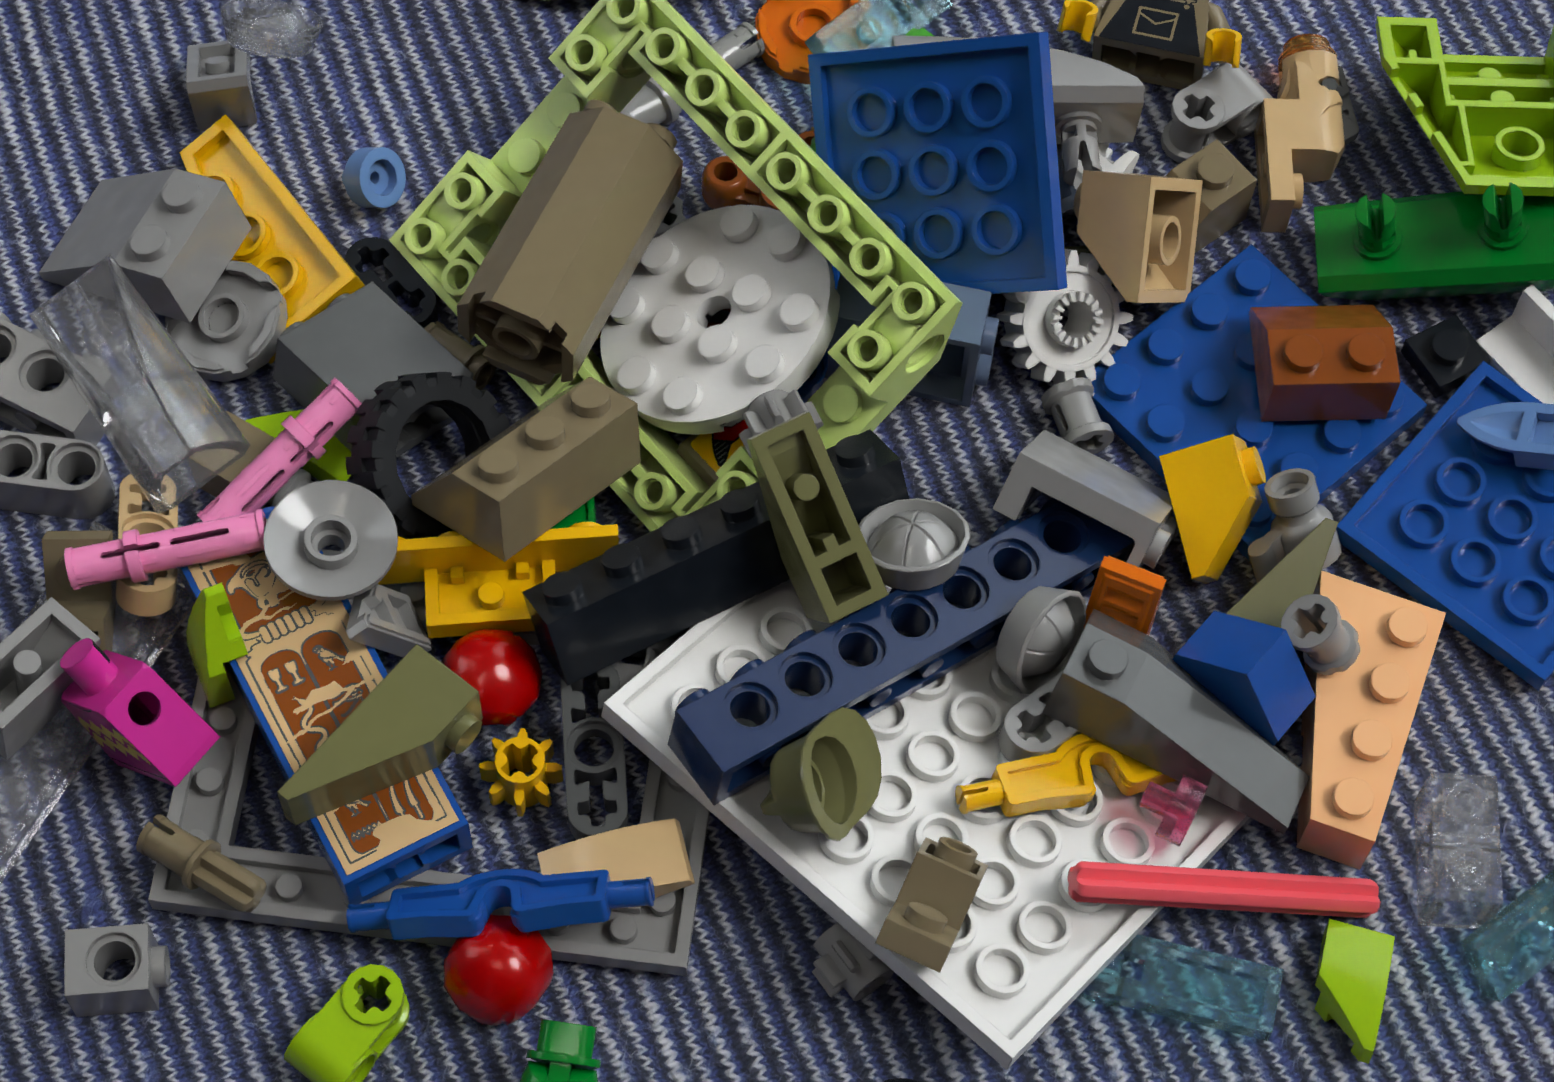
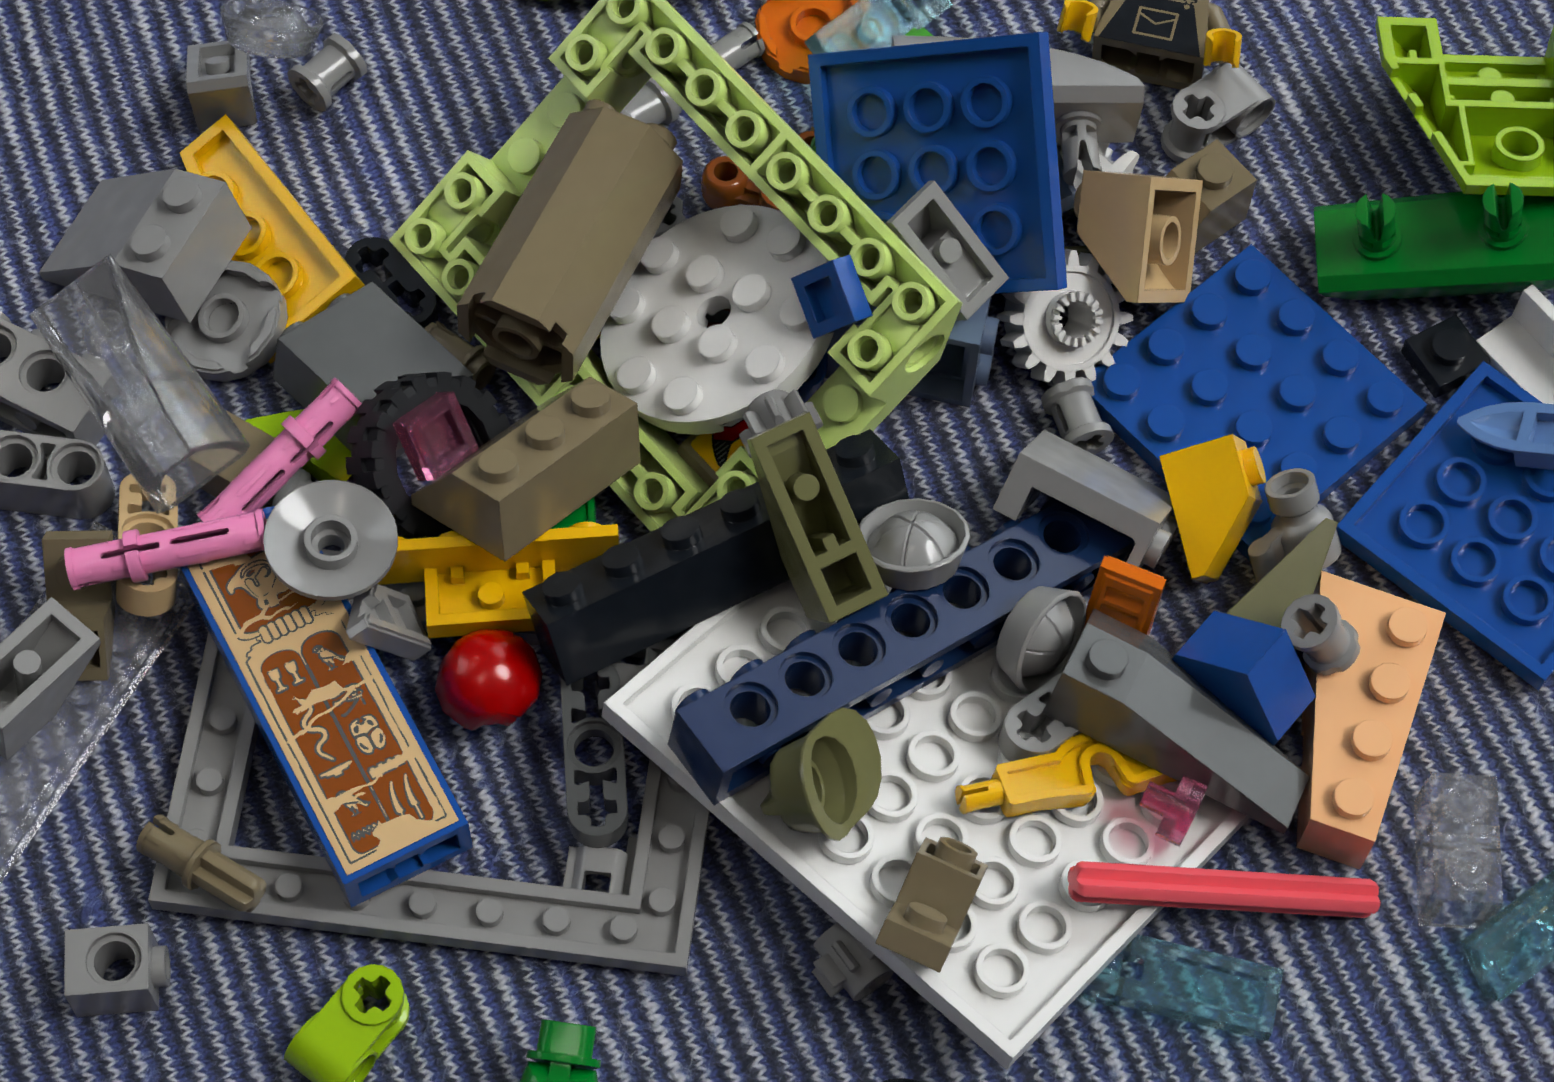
dark pink torso [60,638,220,787] -> none
lime slope [186,582,248,708] -> none
olive slope [277,644,483,825] -> none
medium blue tile [342,147,406,208] -> none
blue piece [346,869,655,940] -> none
red hair [444,915,553,1026] -> none
yellow gear [479,728,563,817] -> none
tan slope [537,818,695,898] -> none
dark orange slope [1249,305,1401,422] -> none
tan plate [1254,34,1359,232] -> none
lime slope [1315,919,1395,1064] -> none
none -> light grey bush [287,33,367,112]
none -> clear pink plate [392,392,479,481]
none -> blue tile [791,255,873,339]
none -> light grey slope [886,180,1009,321]

